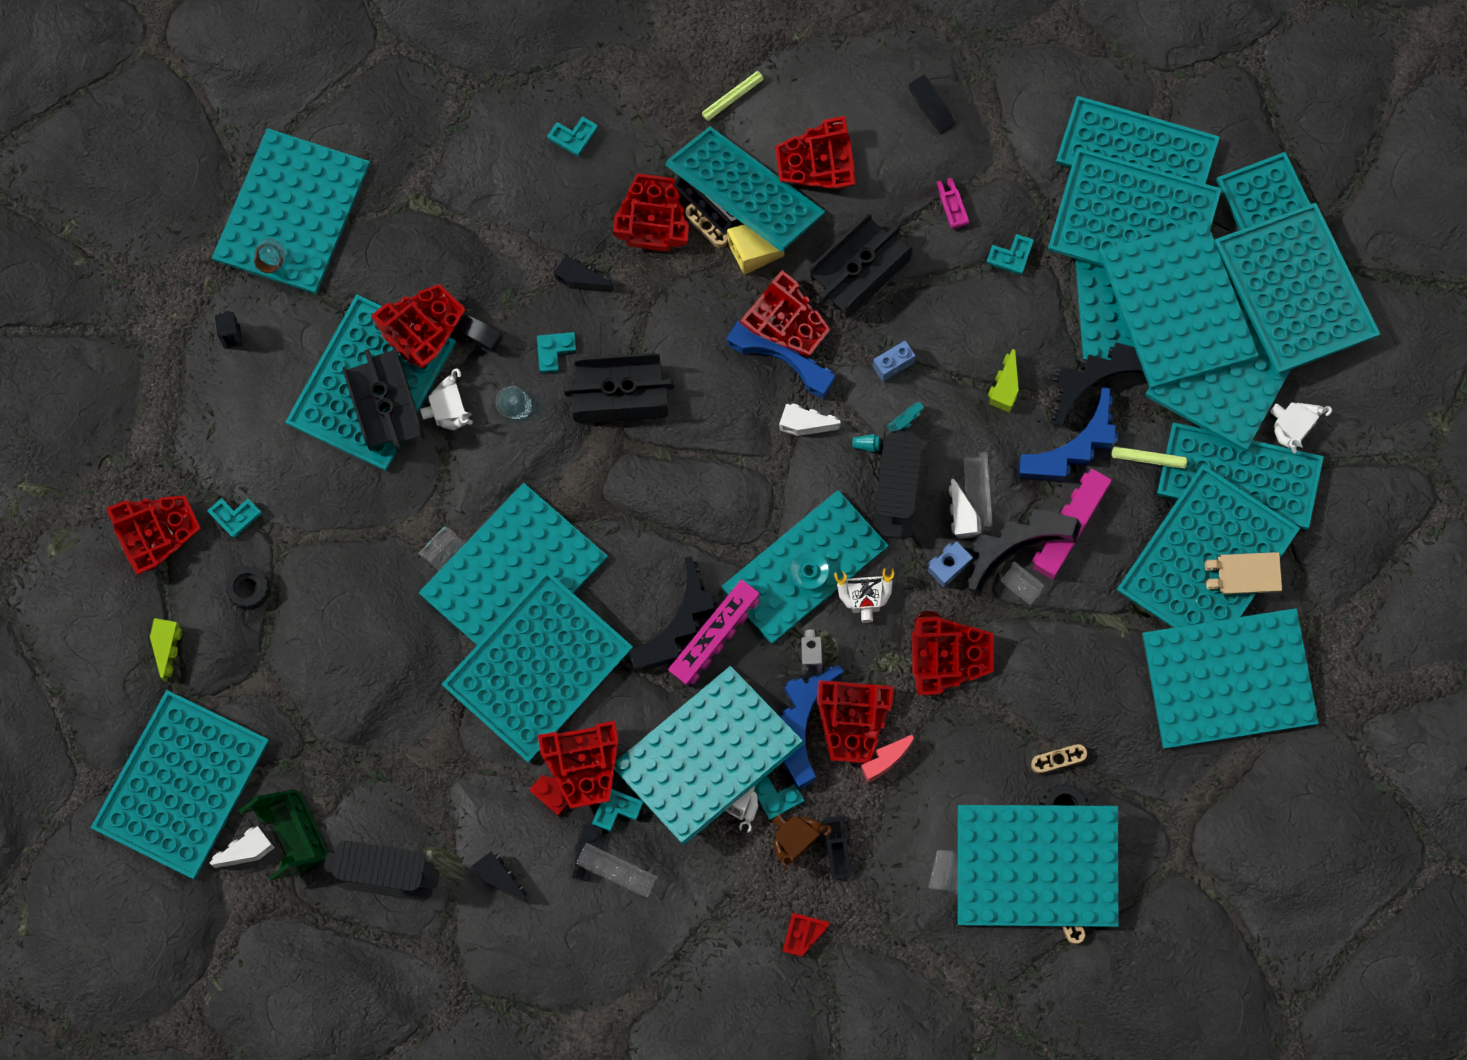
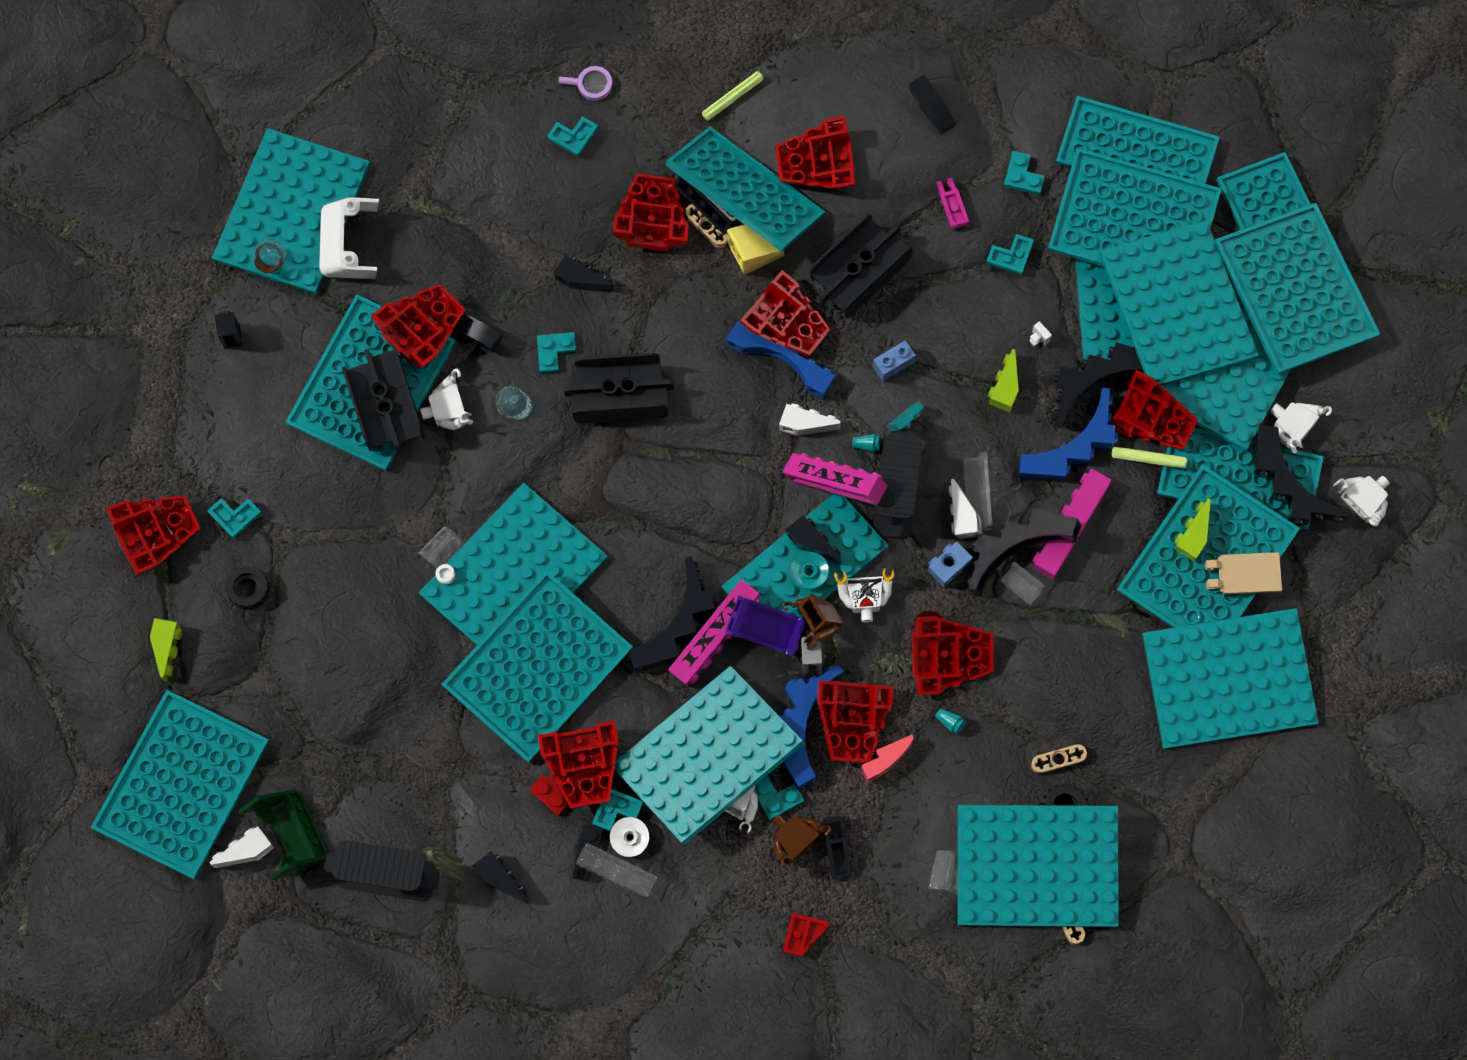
none -> white windscreen [319,197,379,279]
none -> white tile [436,564,455,585]
none -> lavender piece [559,66,612,101]
none -> white dish [610,817,649,857]
none -> dark purple panel [725,595,806,656]
none -> dark pink brick [782,453,888,505]
none -> reddish brown torso [782,594,843,650]
none -> black slope [786,515,841,564]
none -> teal cone [935,708,966,734]
none -> teal plate [1004,151,1044,195]
none -> white tile [1029,321,1052,346]
none -> red wedge [1111,370,1198,450]
none -> lime slope [1175,498,1210,562]
none -> black arch [1253,425,1351,527]
none -> white torso [1333,476,1389,526]

